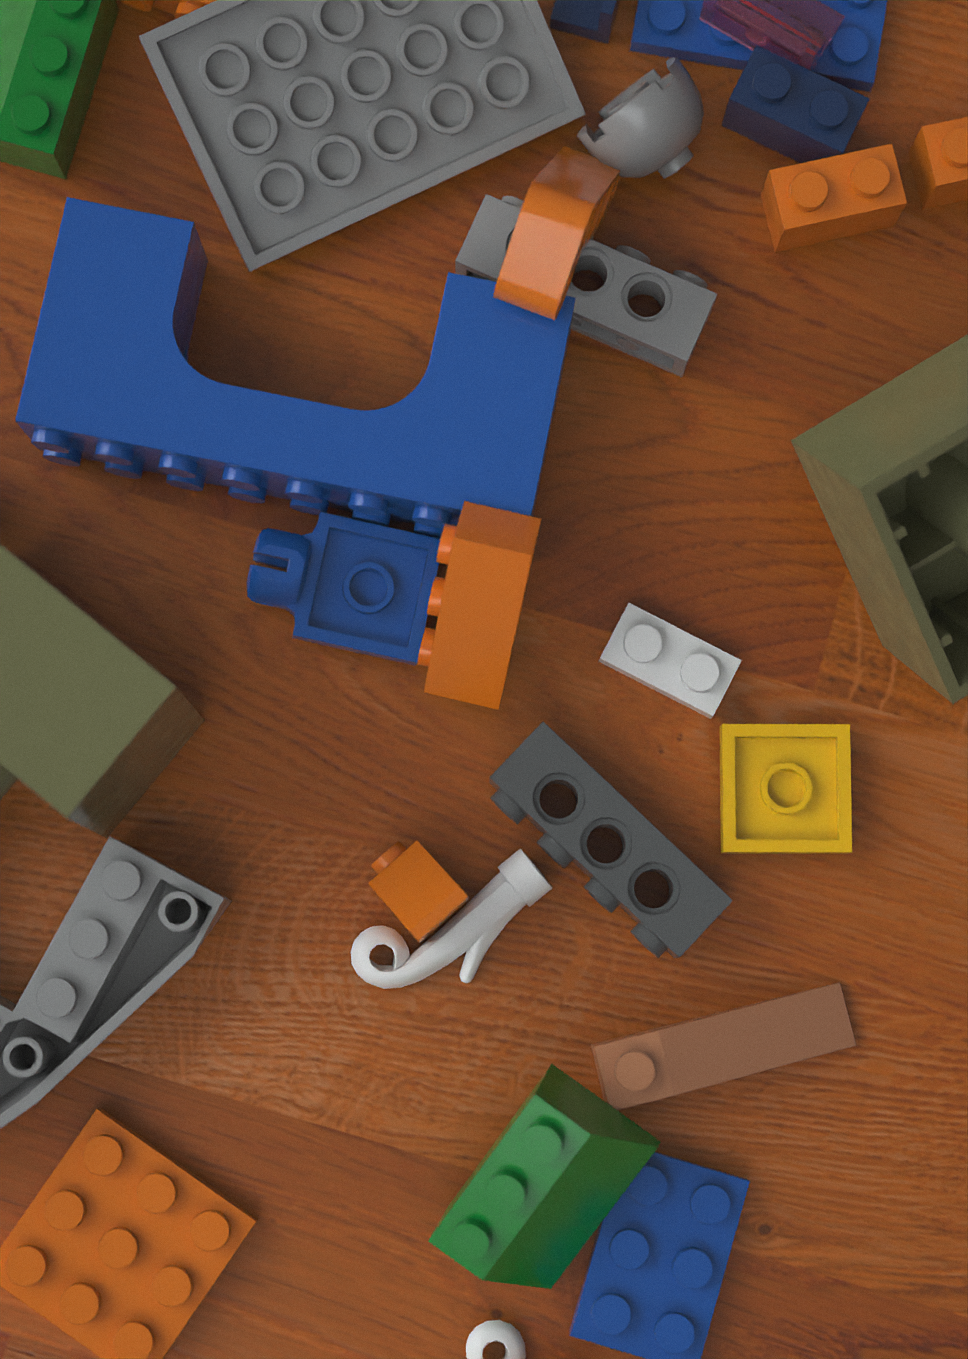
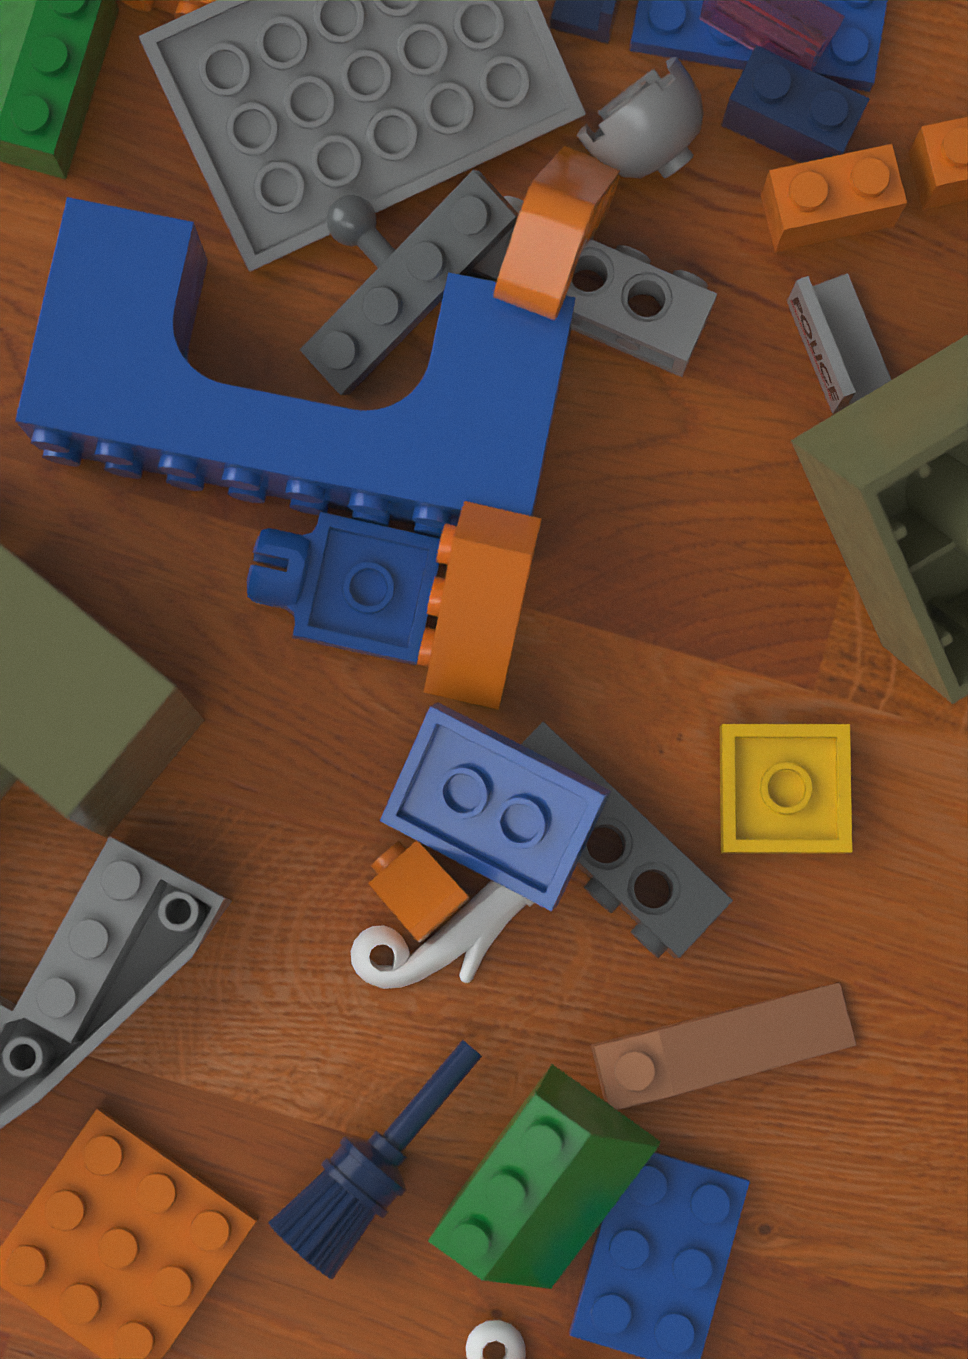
white plate [599,603,742,719] -> none
none -> dark blue piece [268,1039,482,1280]
none -> dark grey plate [300,170,519,395]
none -> plate [380,702,611,911]
none -> light grey panel [787,273,891,414]

